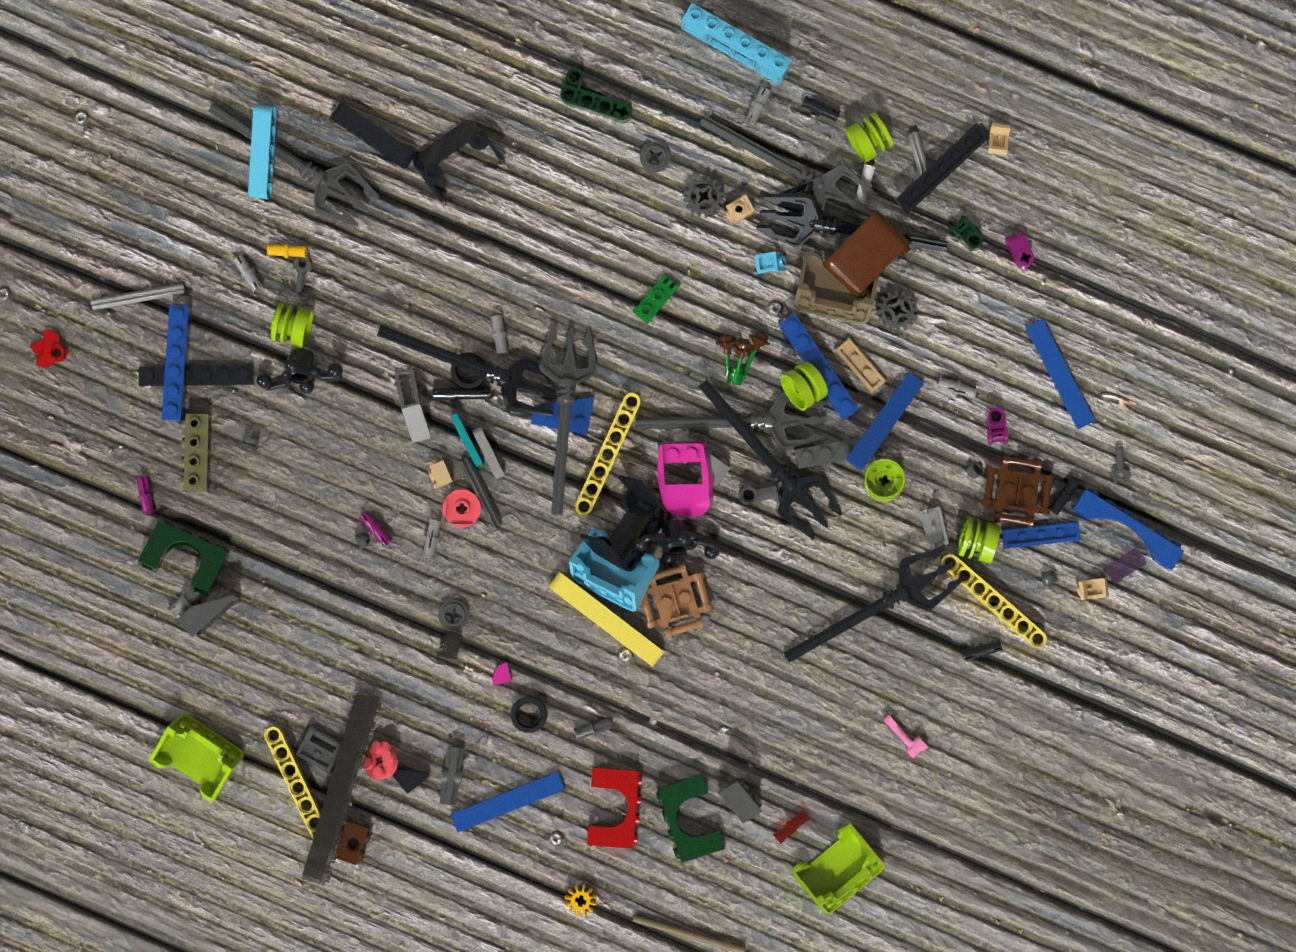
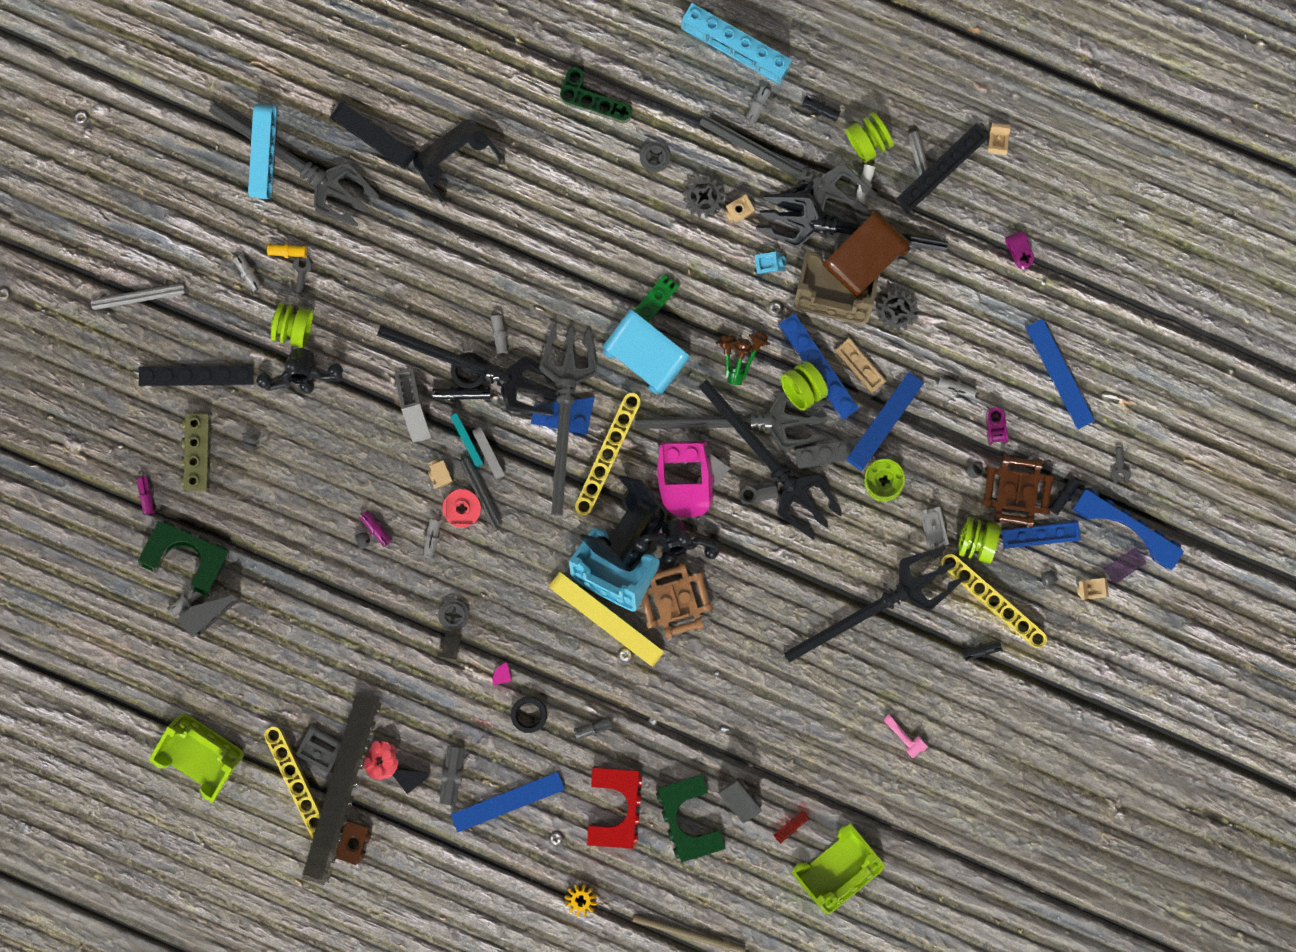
red plate [30,329,67,368] -> none
blue arch [161,305,192,422] -> none
dark green piece [948,215,983,252] -> none
none -> medium azure windscreen [602,309,690,395]

